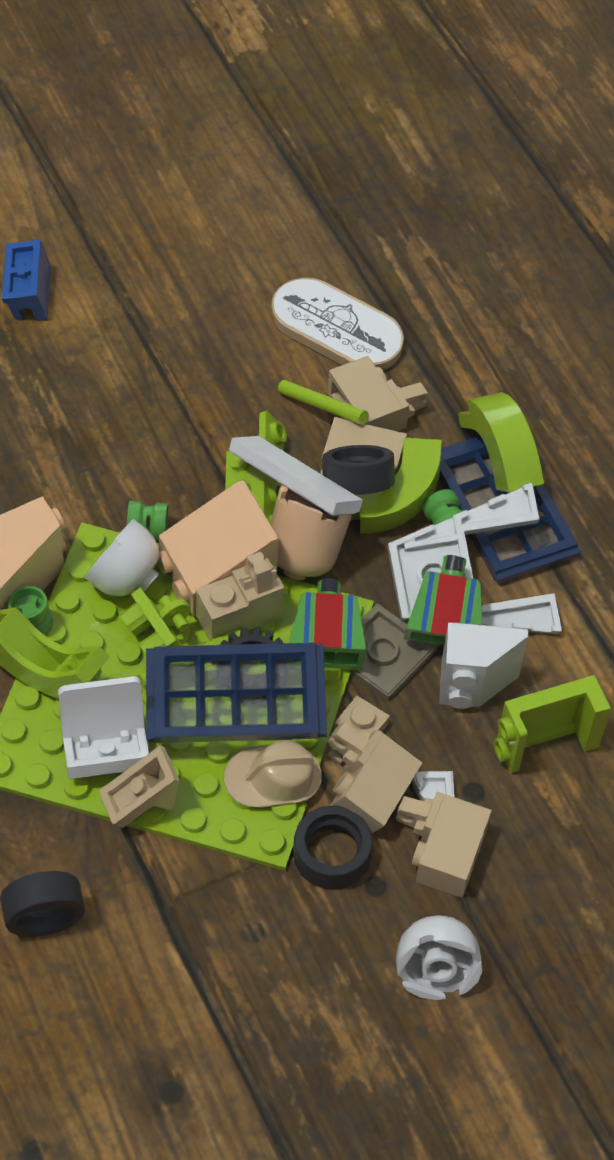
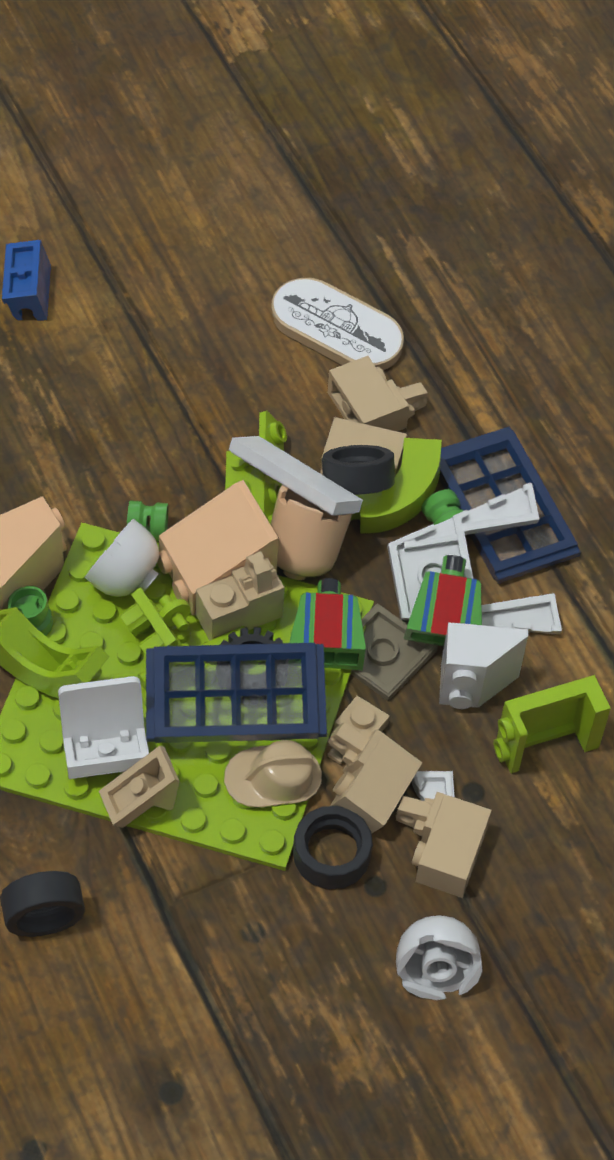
lime bar [278,380,369,425] -> none
lime arch [458,392,544,492] -> none

